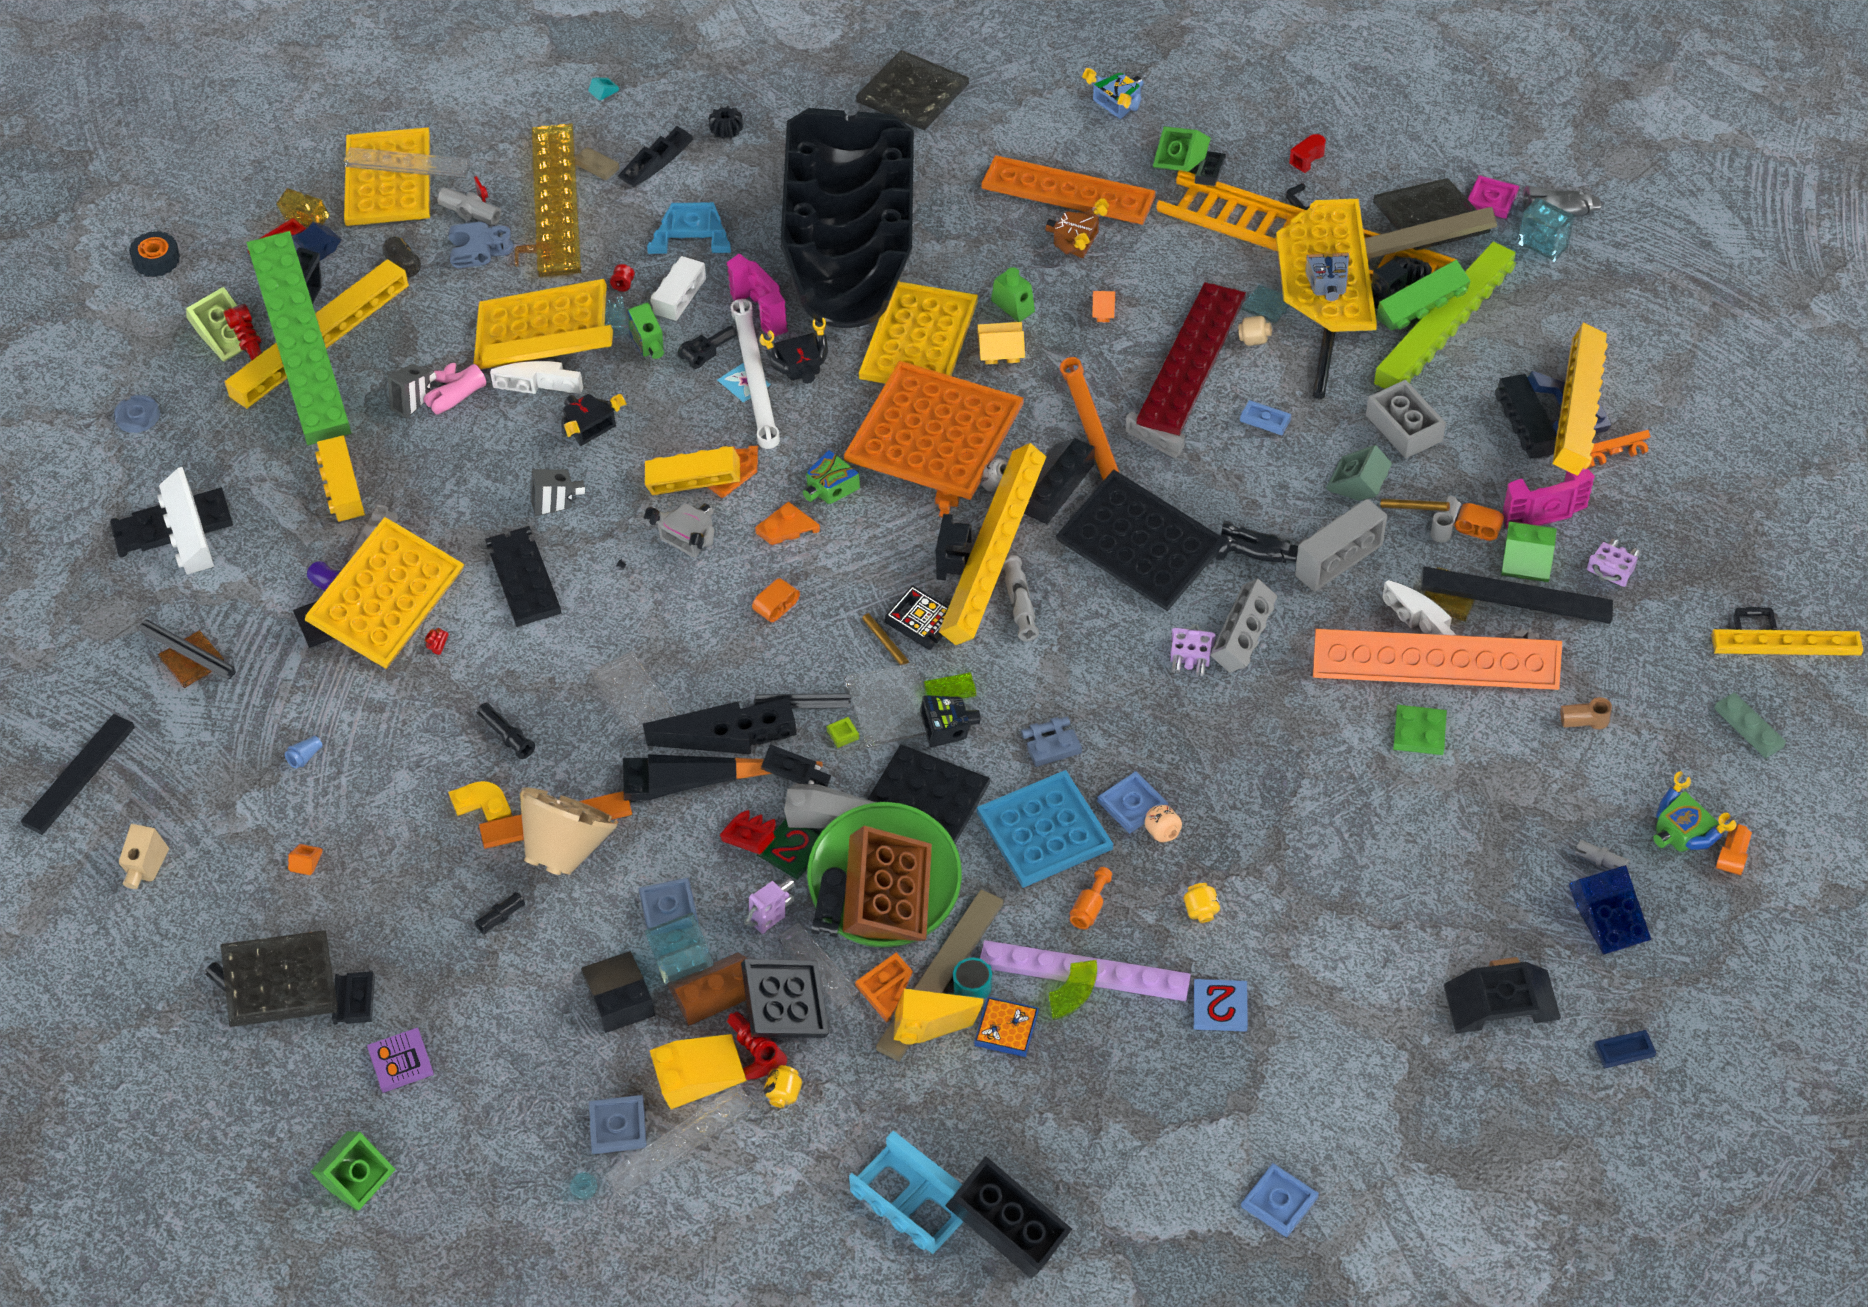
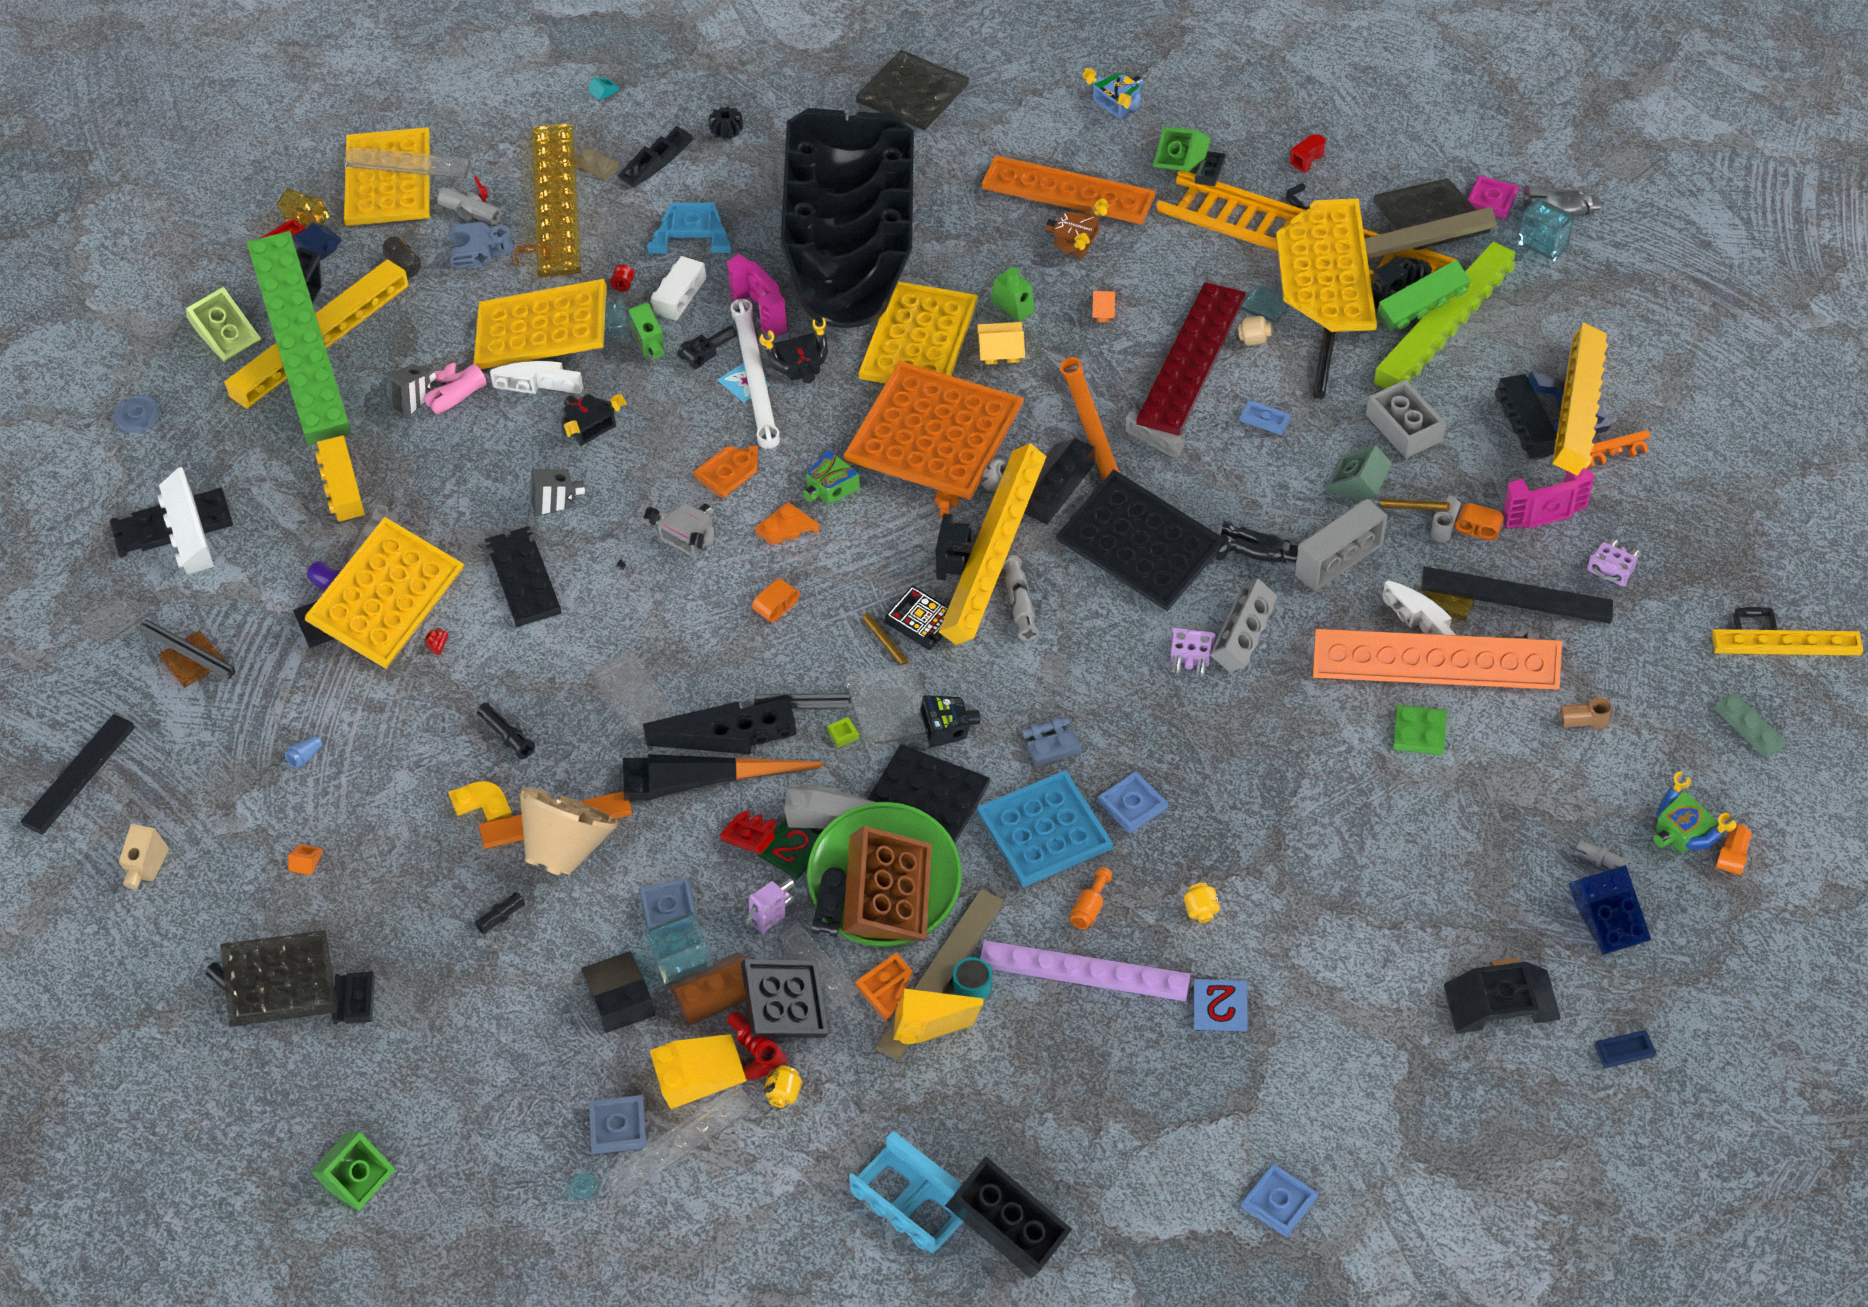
black wheel [129,231,180,277] -> none
red piece [224,303,262,361] -> none
medium lavender tile [367,1027,434,1093] -> none
yellow tile [482,325,613,367] -> none
yellow brick [645,446,740,496] -> none
black hinge [761,745,831,787] -> none
clear neon green tile [924,672,977,699] -> none
tile [974,997,1039,1057] -> none
clear neon green tile [1048,960,1098,1020] -> none
light nougat head [1144,805,1182,842] -> none
sand blue torso [1305,253,1349,301] -> none
bright green slope [1501,522,1557,582] -> none

